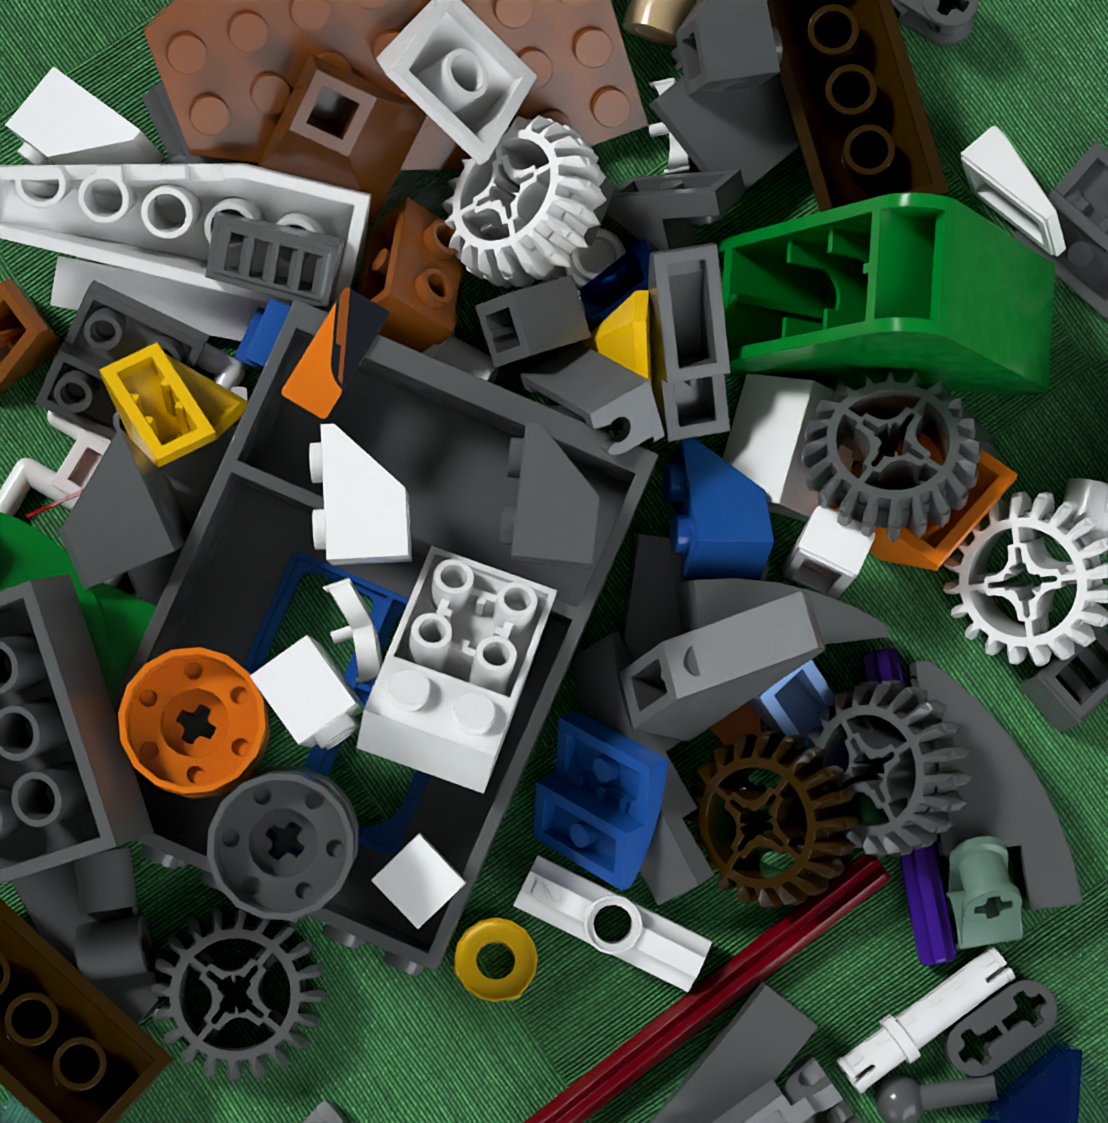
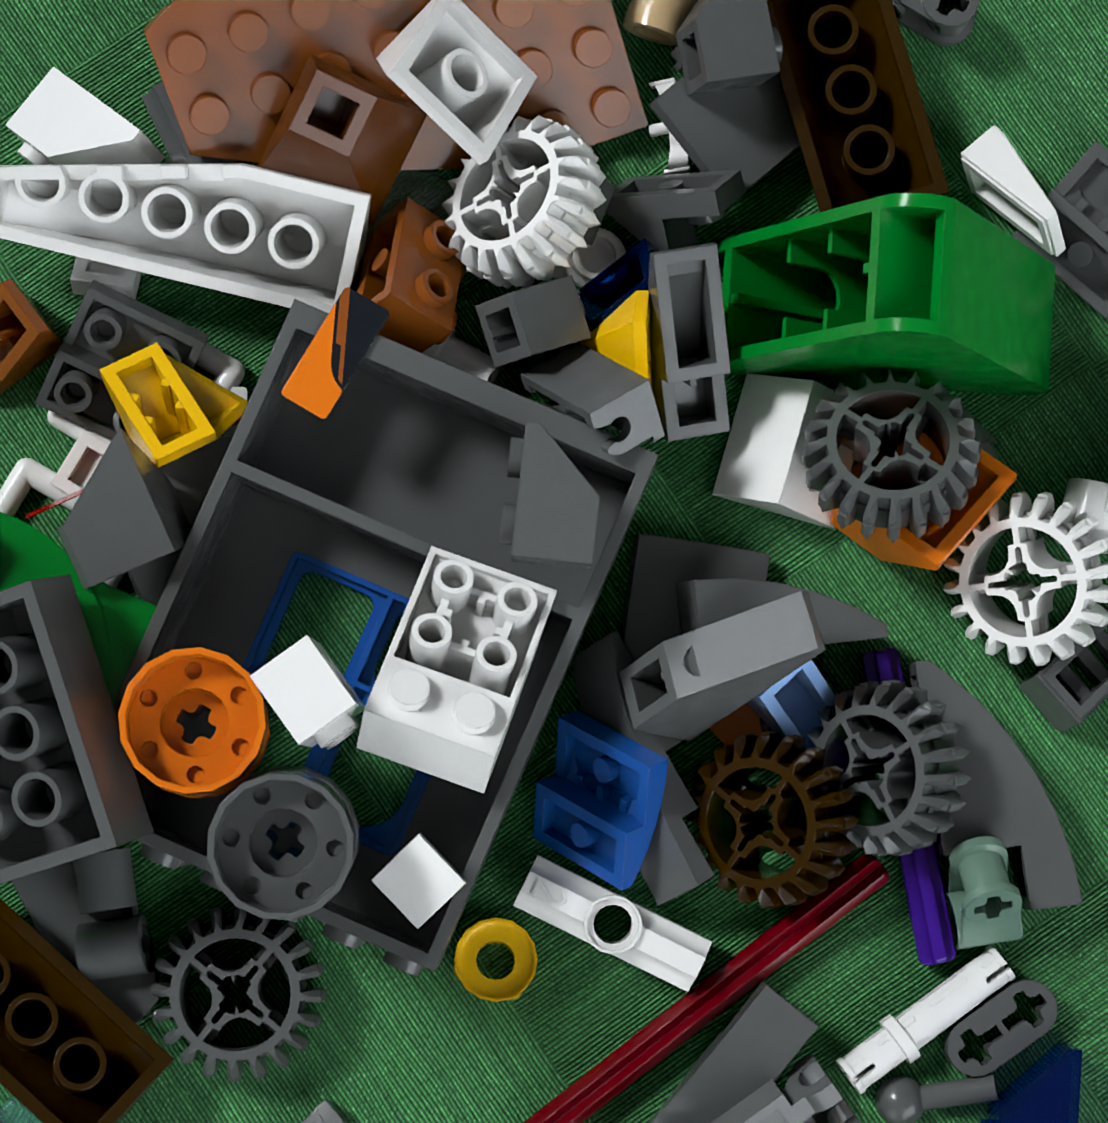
white sticker [50,256,268,341] -> none
dark grey slope [205,212,345,309] -> none
blue slope [234,298,291,373] -> none
white slope [309,424,412,566] -> none
white piece [322,578,383,685] -> none
blue slope [662,438,774,580] -> none
white slope [780,506,875,600] -> none

